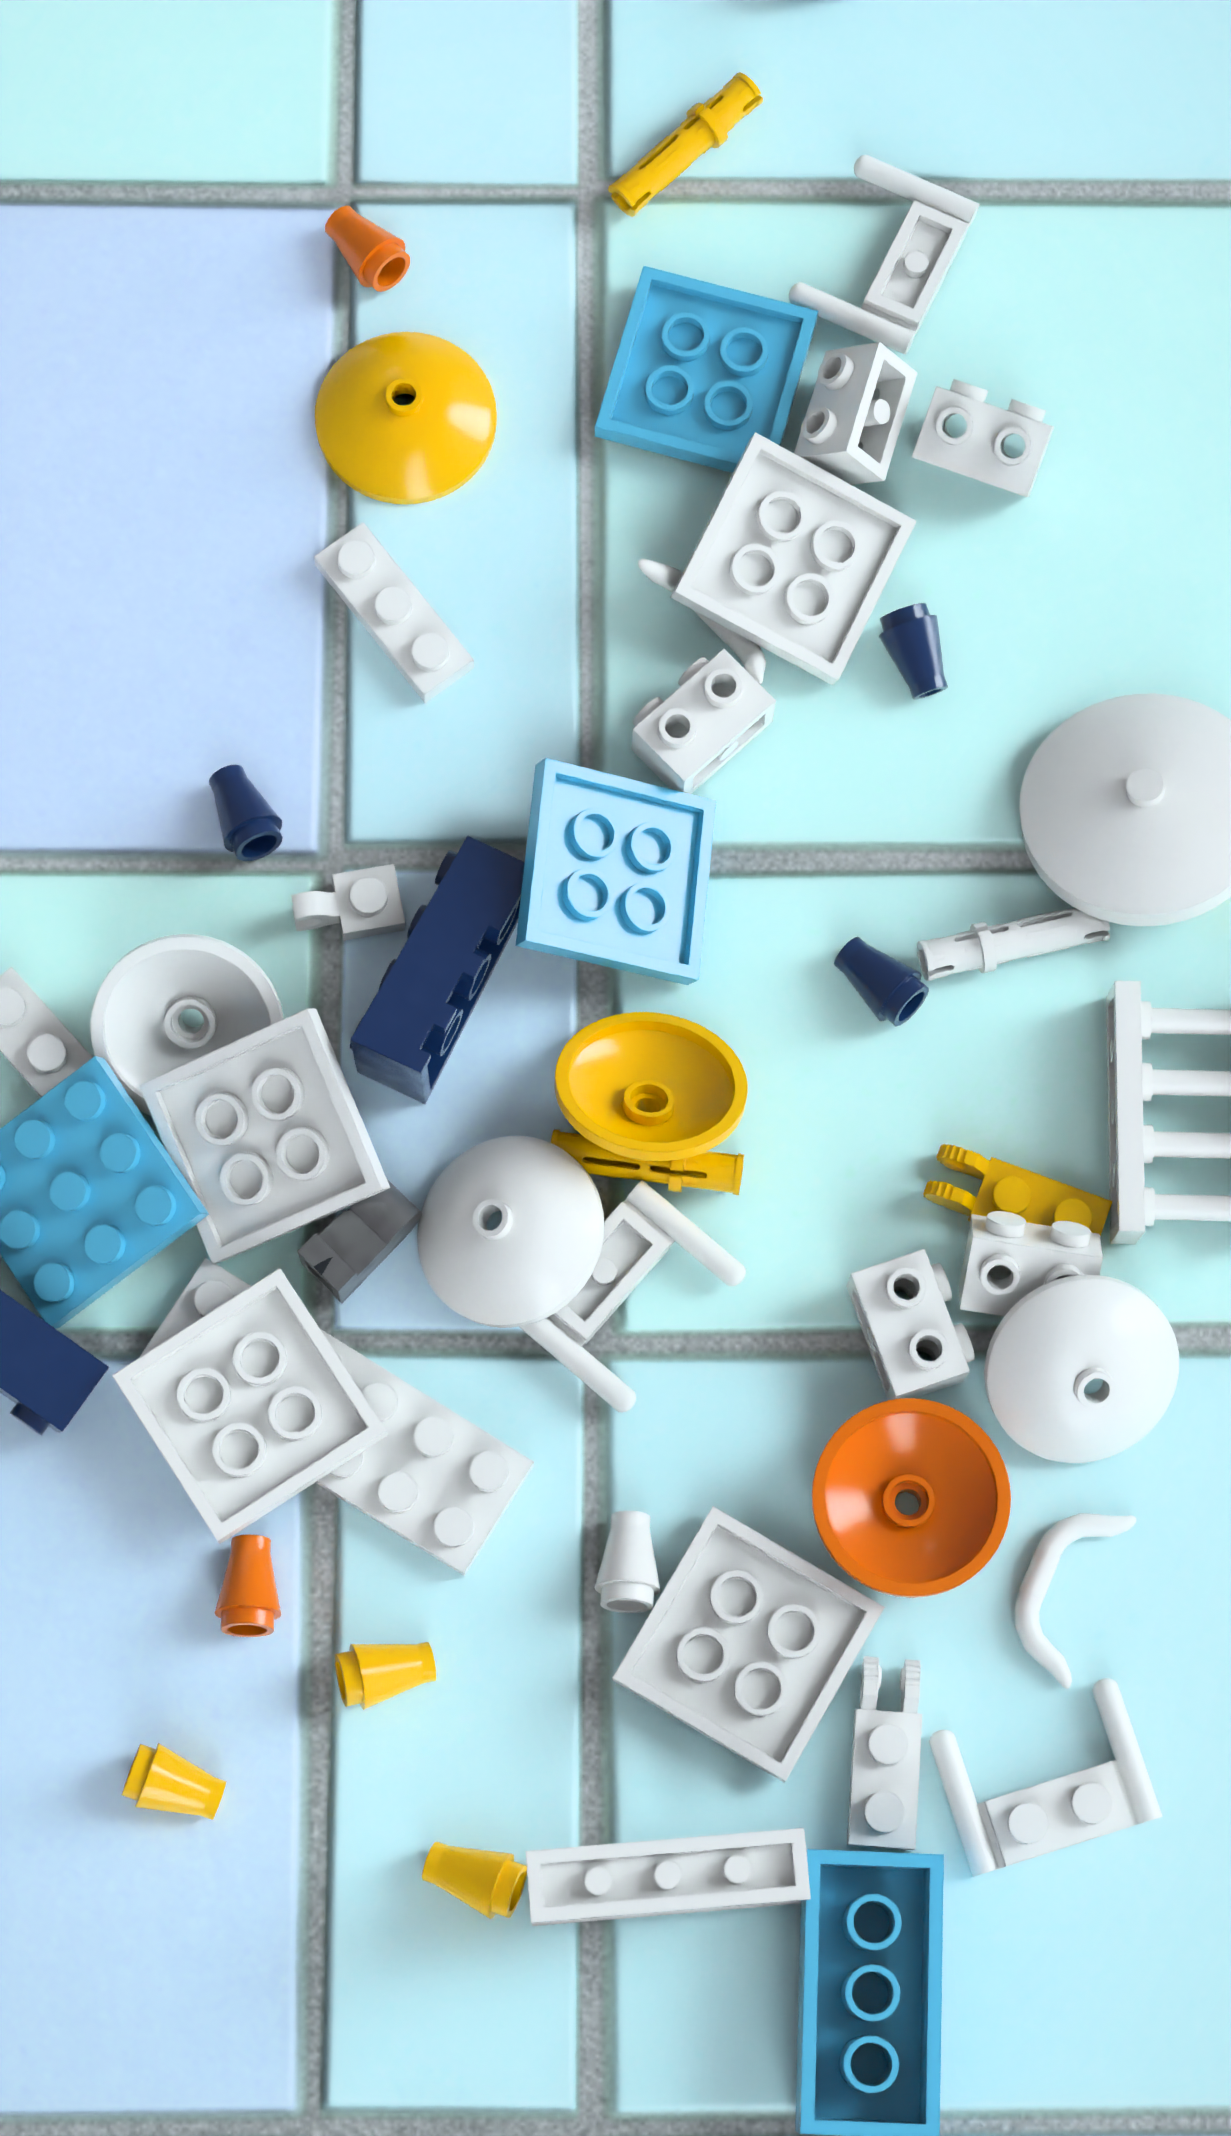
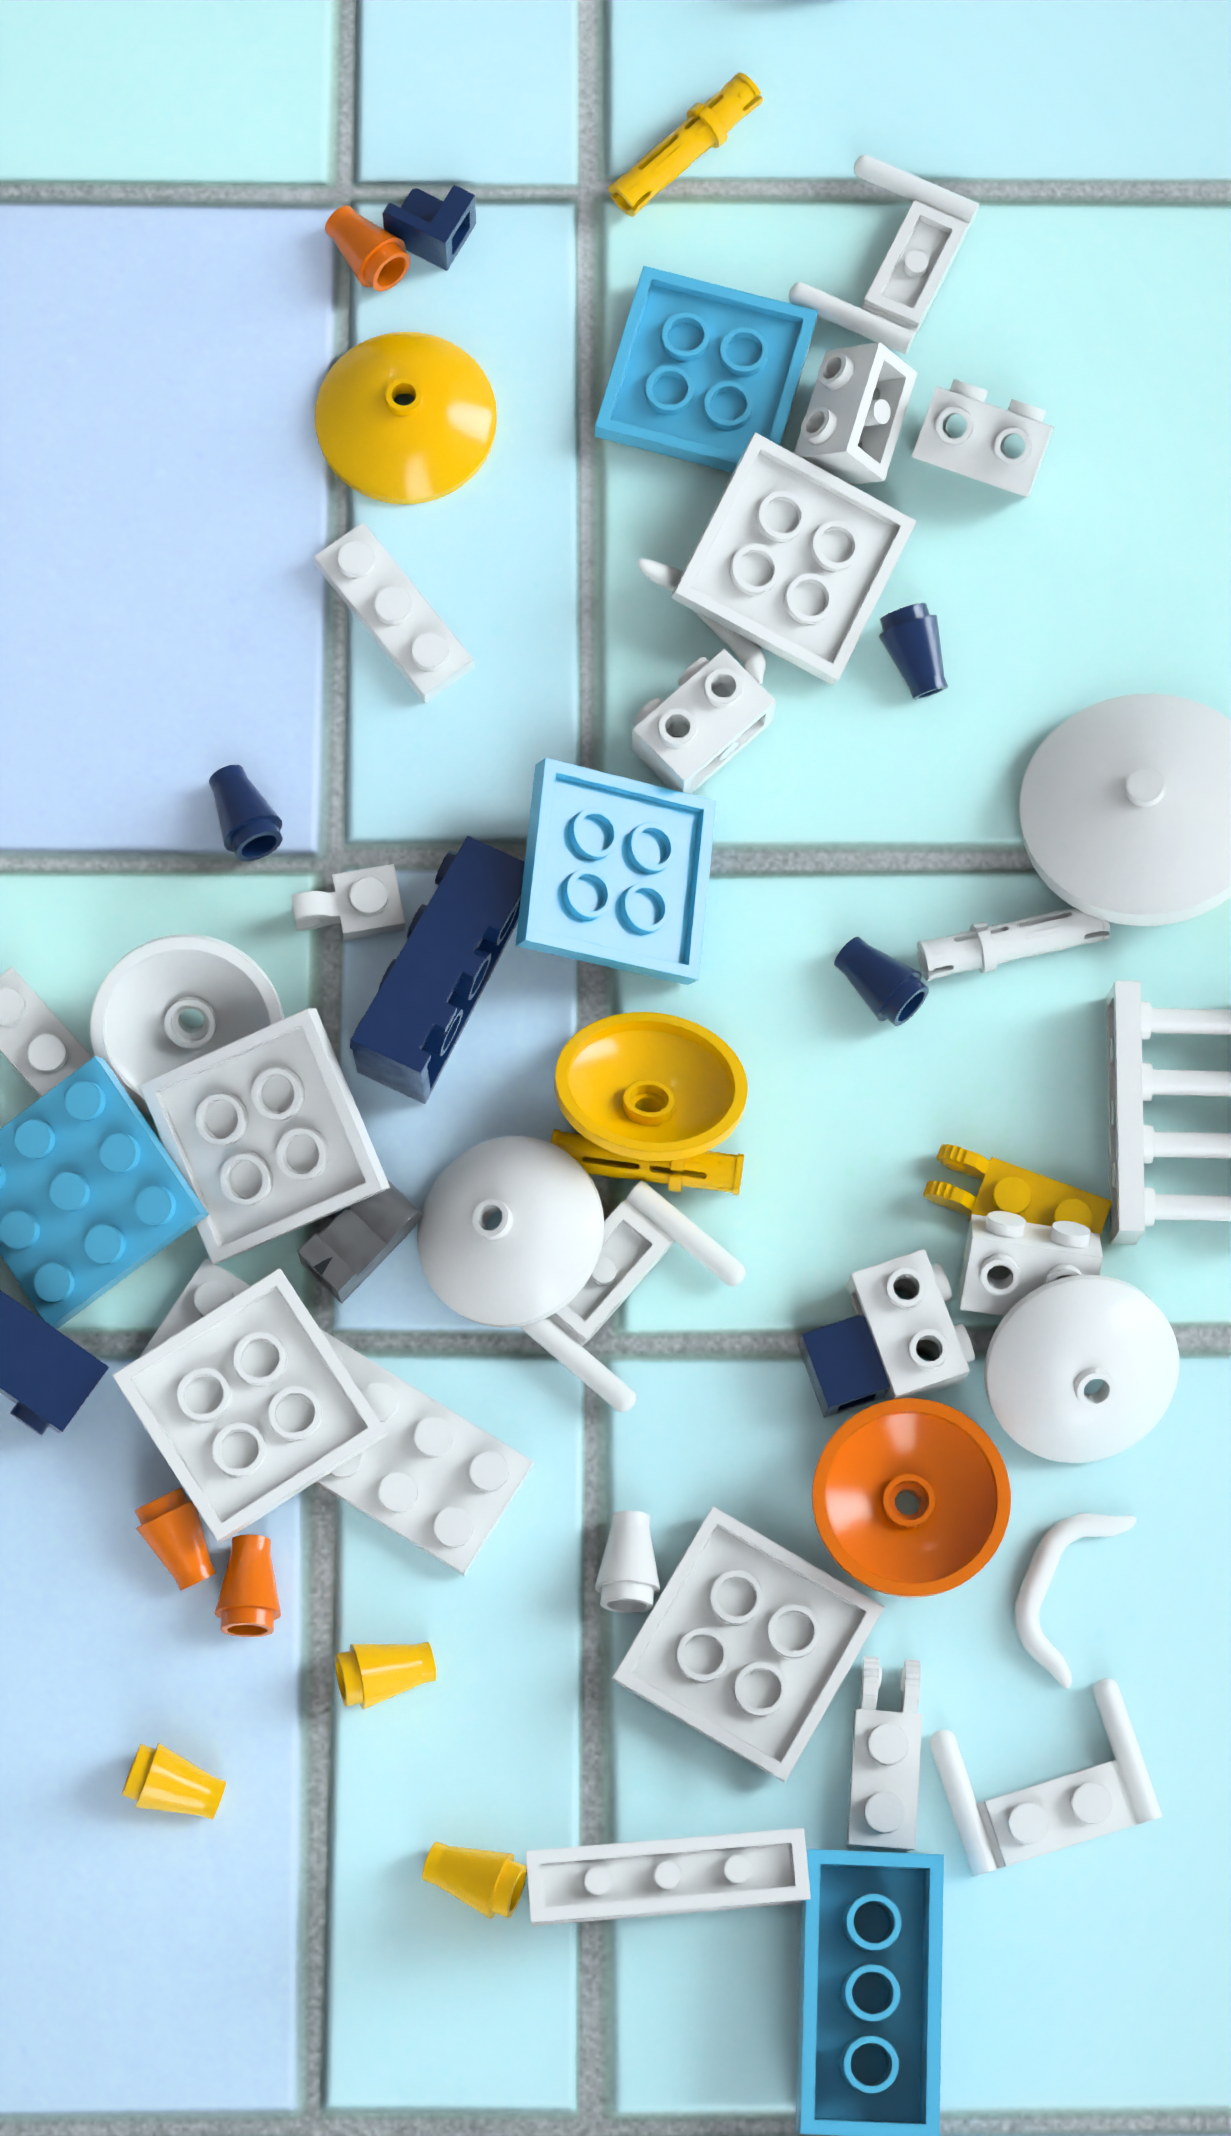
none -> orange cone [134,1487,216,1591]
none -> dark blue panel [382,185,476,271]
none -> dark blue panel [798,1315,890,1418]

